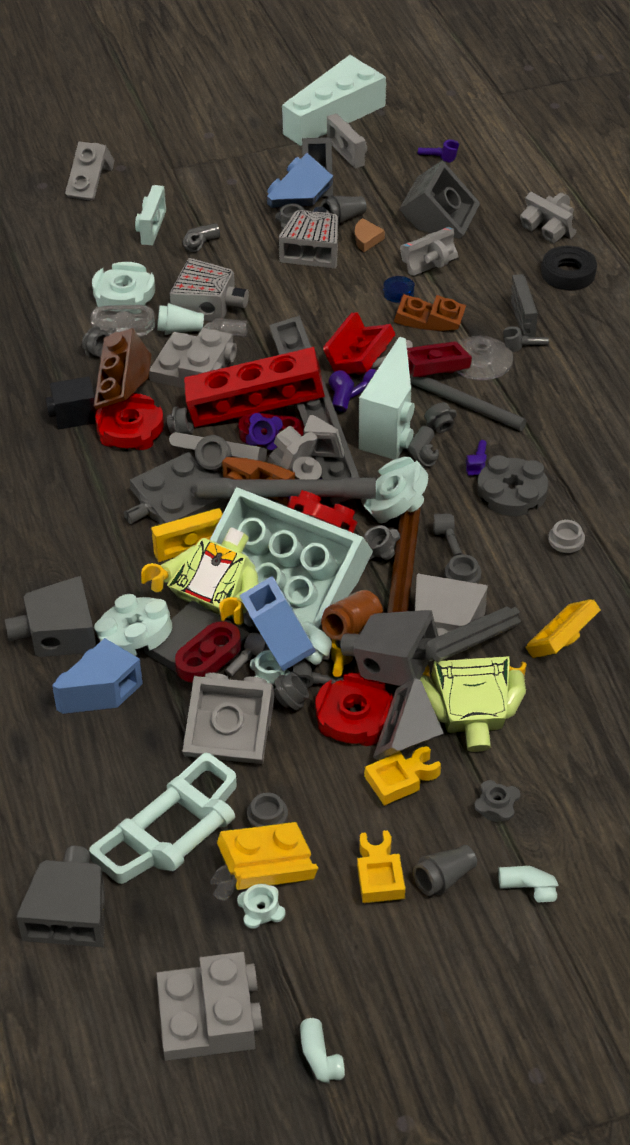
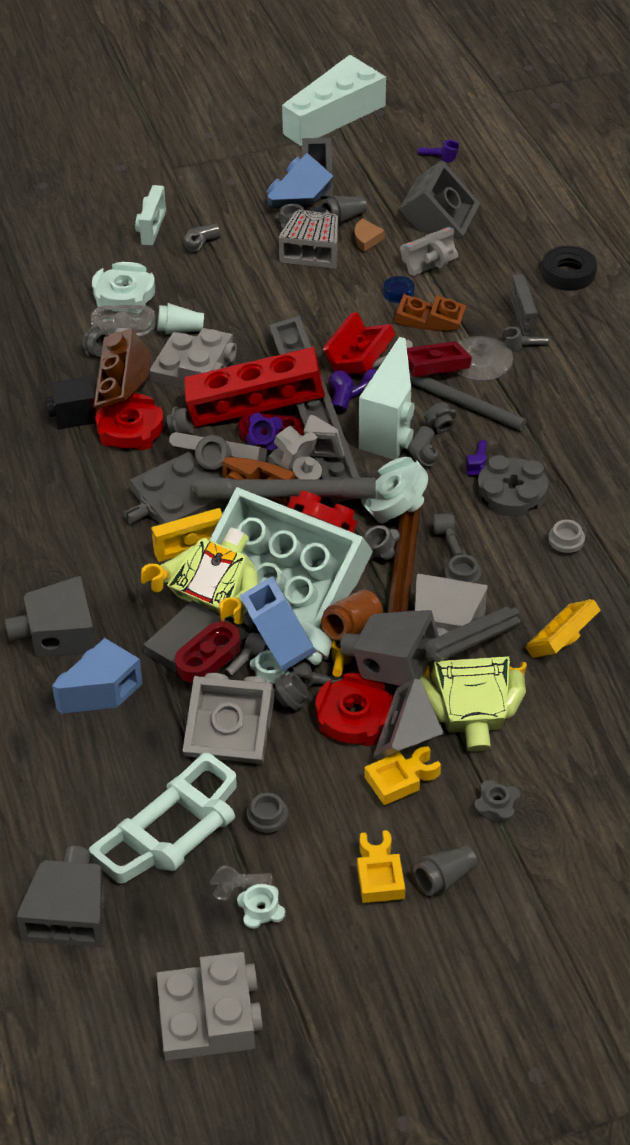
light grey bracket [65,141,115,201] -> none
light aqua plate [94,594,172,656] -> none
light grey torso [170,258,249,321] -> none
clear arm [203,318,248,337] -> none
yellow plate [217,822,318,890] -> none
light aqua arm [300,1018,345,1084] -> none
light grey plate [327,113,367,168] -> none
light aqua arm [498,866,559,902] -> none
light grey hips [520,192,576,243] -> none

